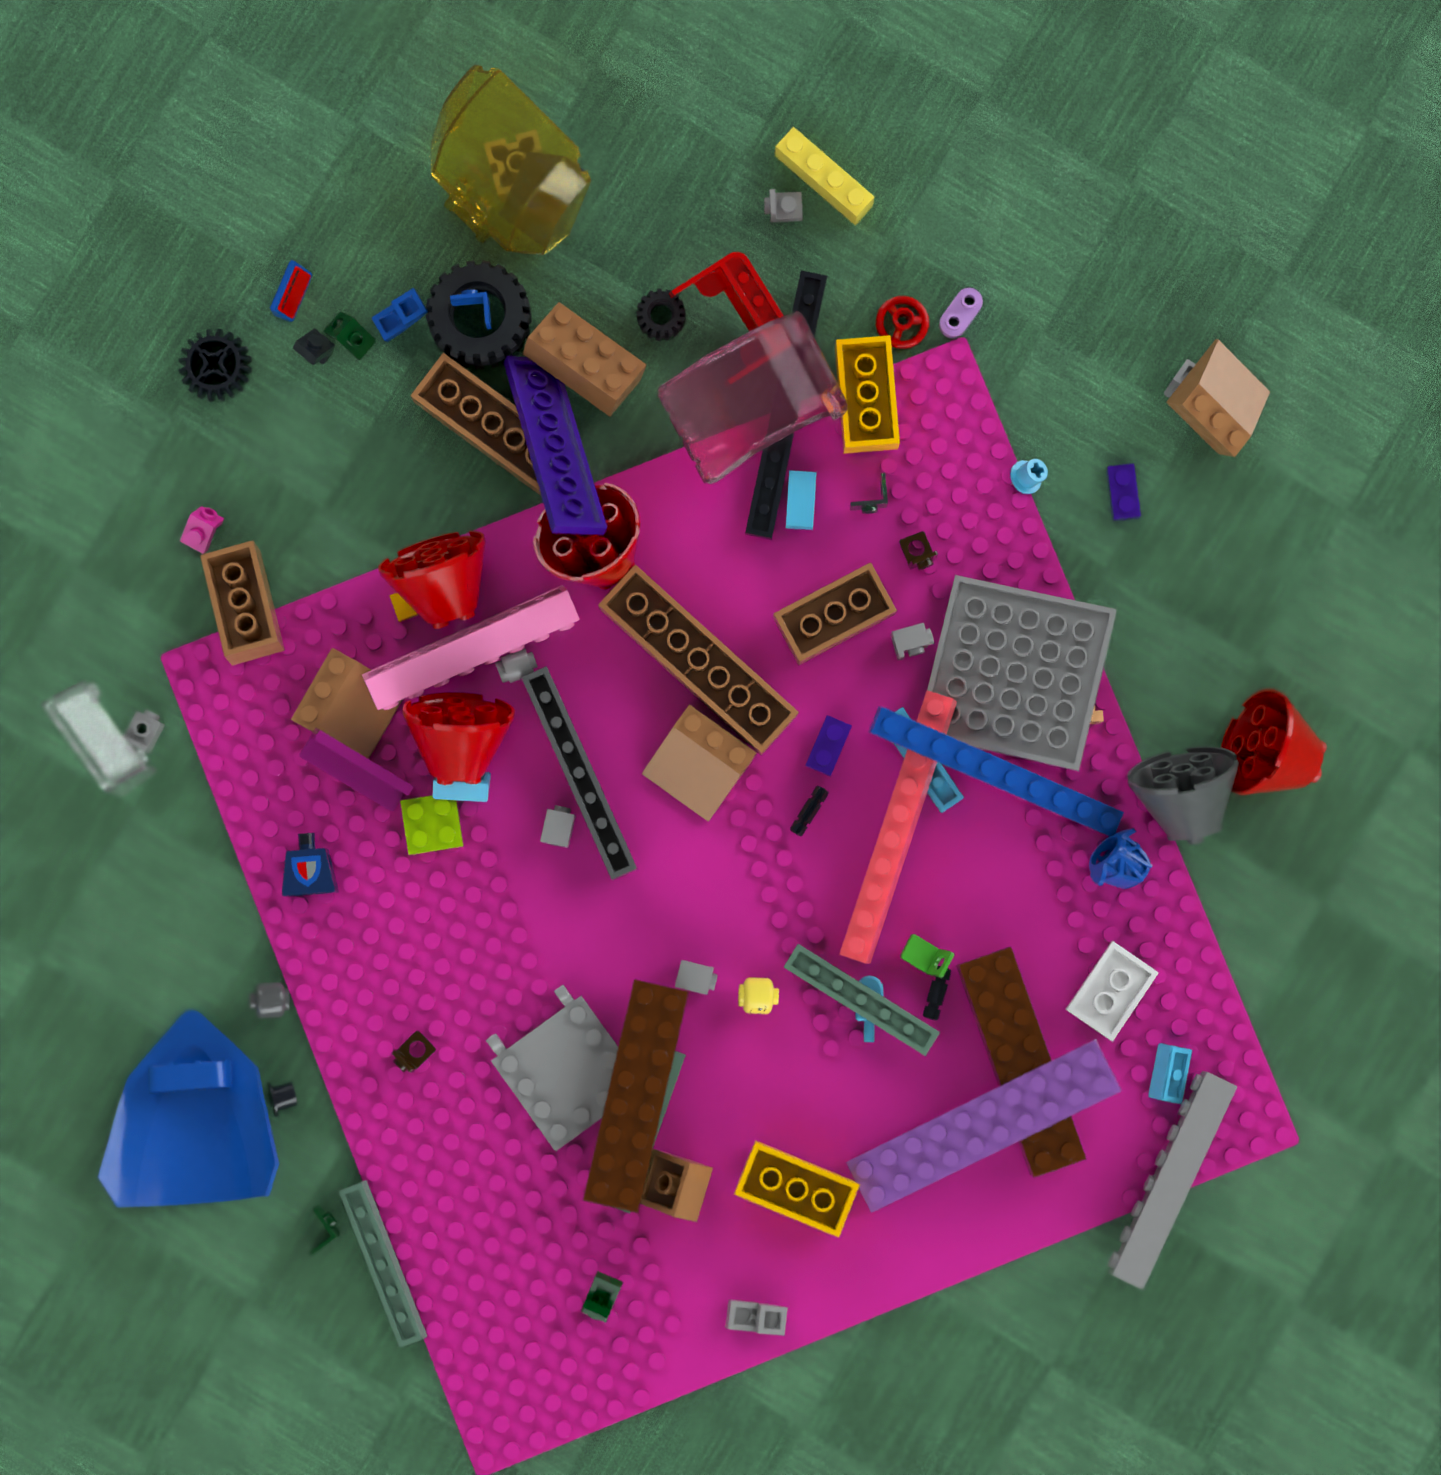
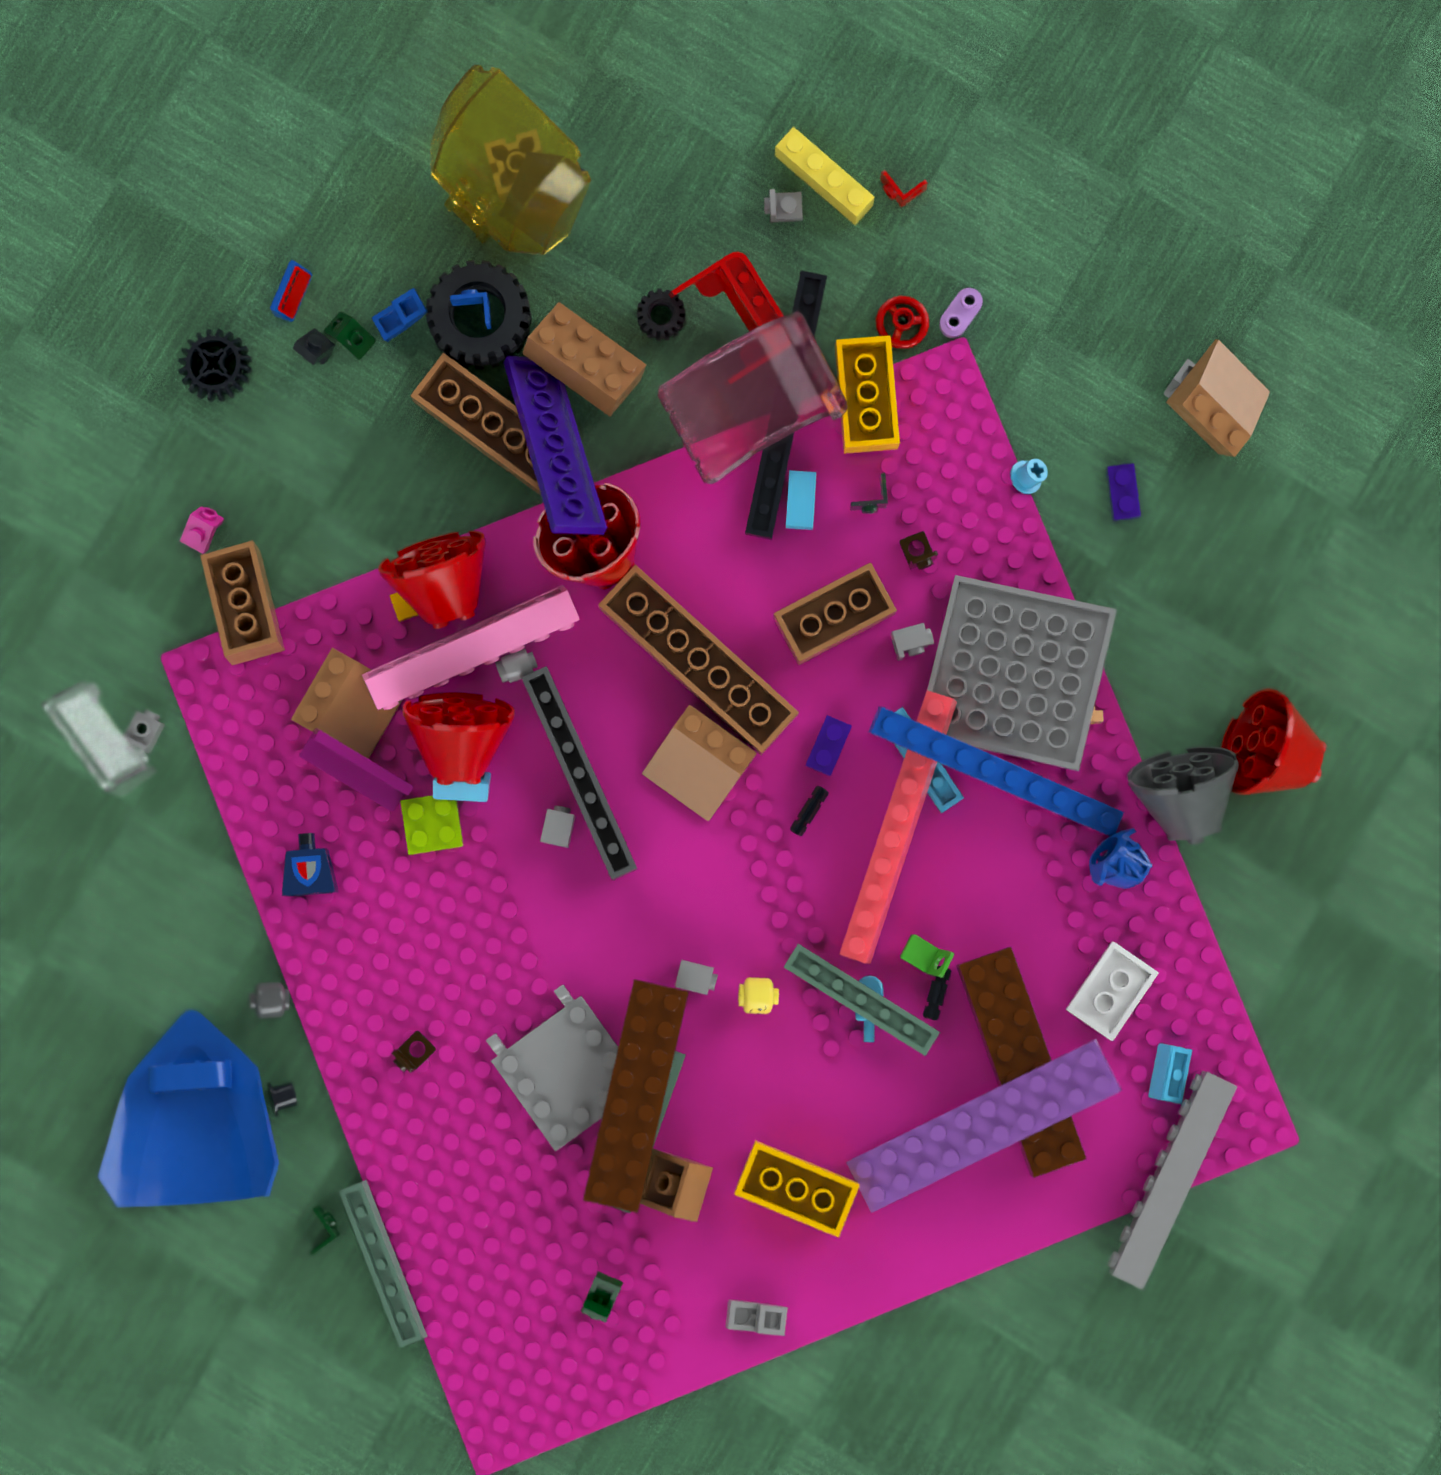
none -> red bracket [880,170,928,208]

